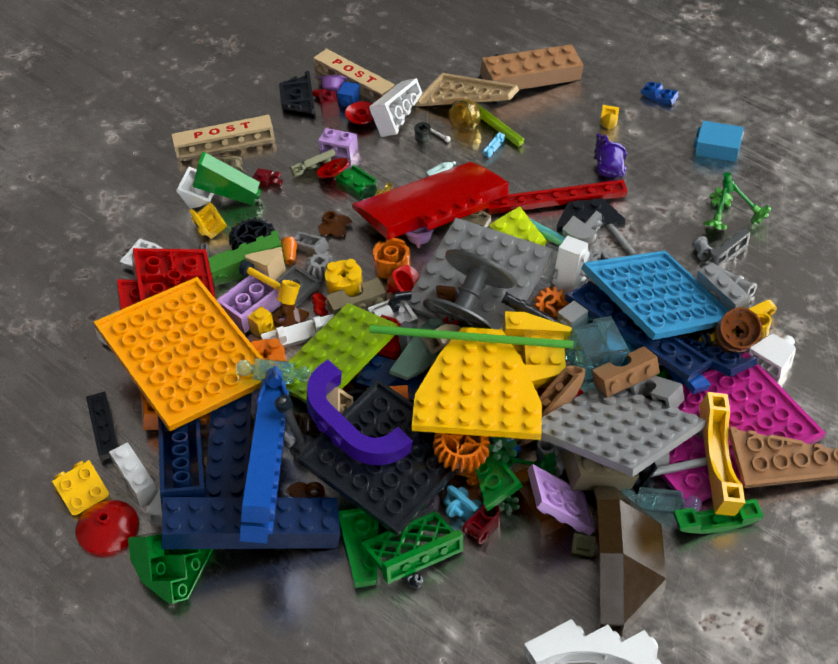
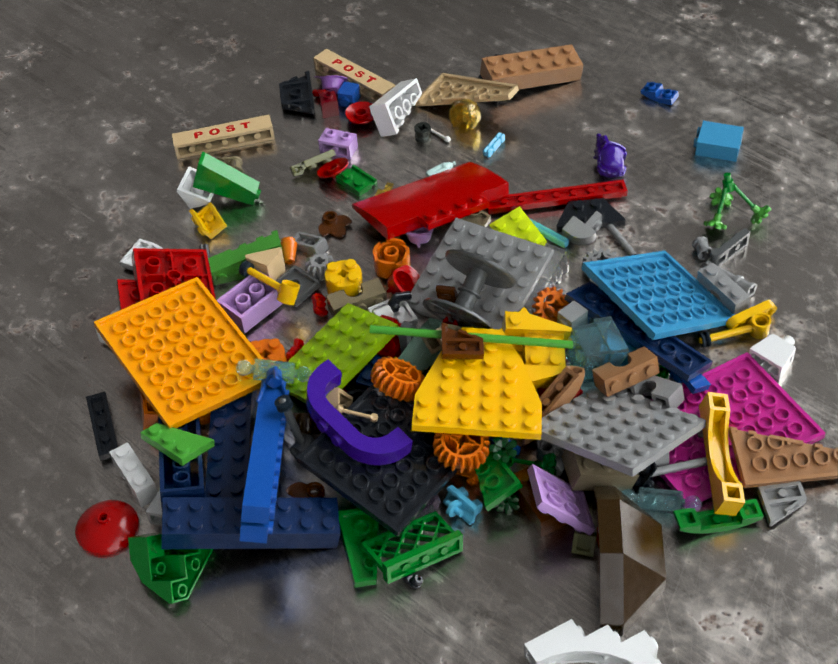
yellow bracket [52,460,109,516] -> none
black gear [229,217,275,250] -> none
yellow brick [248,306,276,340] -> none
dark red plate [252,168,283,187] -> none
white hinge [261,314,334,349] -> none
reddish brown plate [272,302,309,328] -> none
clear green plate [362,185,379,199] -> none
dark red piece [462,504,501,544] -> none
lime axle [467,103,524,147] -> none
black pin [501,292,557,322] -> none
white wedge [552,236,590,295] -> none
yellow plate [600,105,619,129] -> none
dark blue wing [679,337,757,377] -> none
dark orange wheel [714,307,763,354] -> none
none -> bright green wing [140,423,215,466]
none -> red piece [286,338,304,362]
none -> tan hinge [335,405,378,422]
none -> orange gear [370,356,425,402]
none -> reddish brown wing [441,323,484,359]
none -> light grey wing [757,481,807,526]

